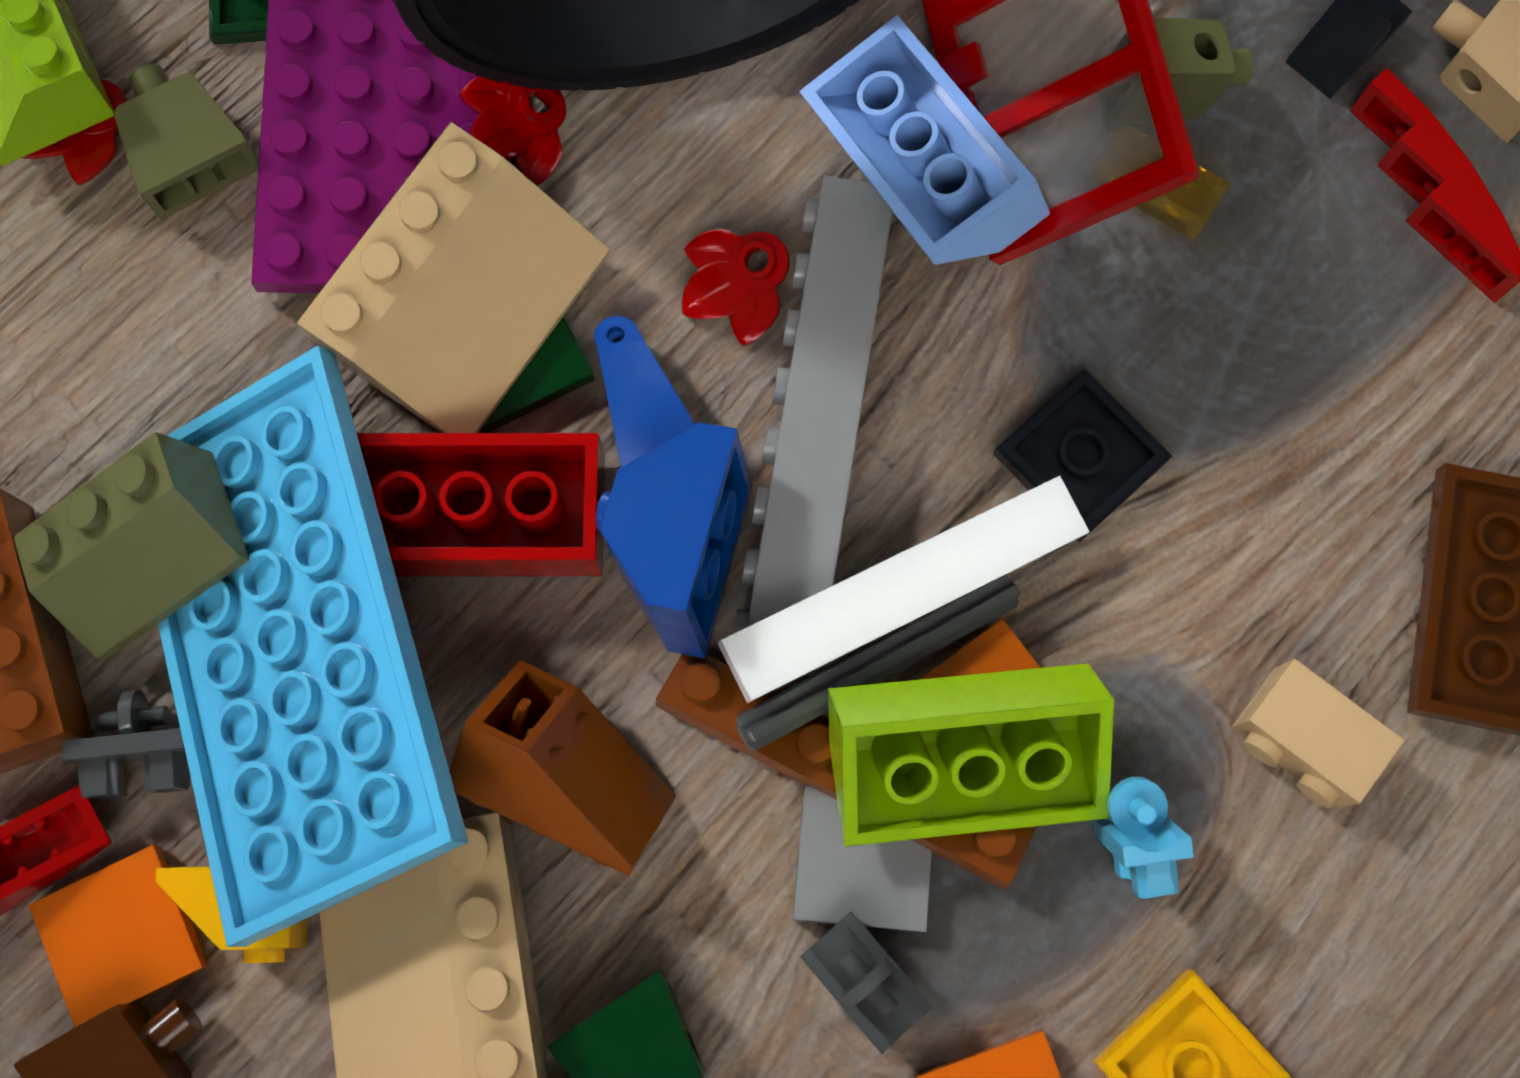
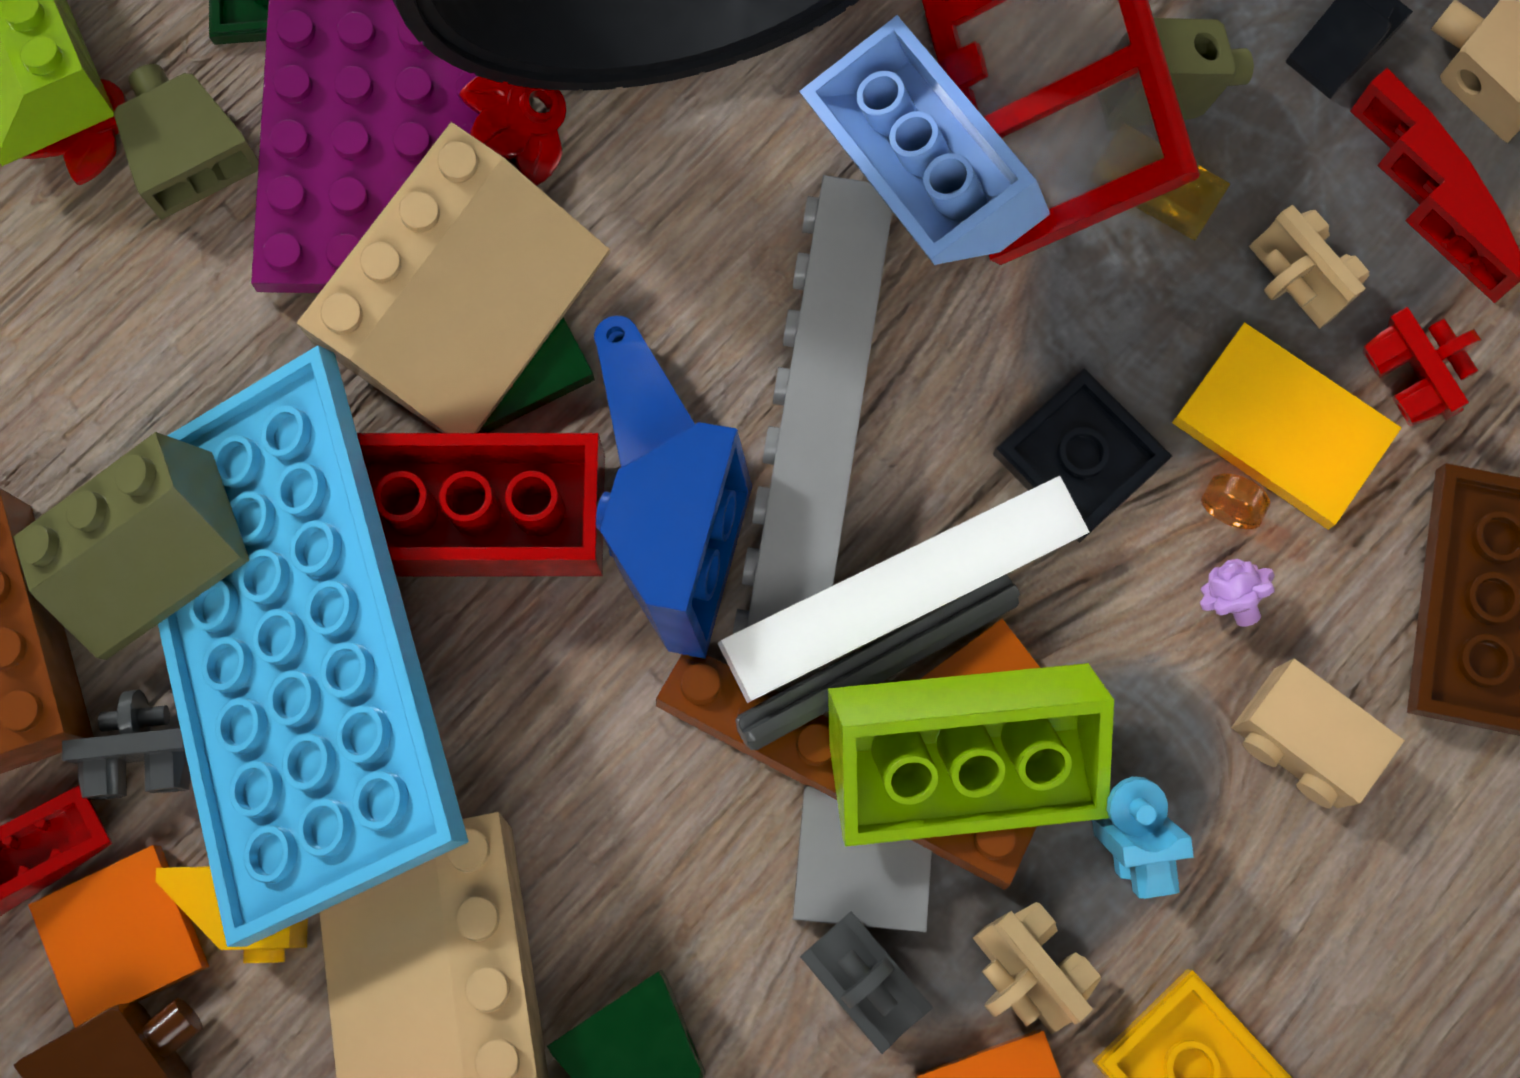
dark orange slope [449,660,676,876] -> none
red plate [682,229,790,346] -> none
none -> tan hips [973,902,1101,1034]
none -> yellow tile [1172,322,1402,530]
none -> lavender plant [1200,559,1275,627]
none -> clear orange tile [1201,473,1271,529]
none -> tan hips [1249,205,1370,329]
none -> red hips [1363,307,1482,426]

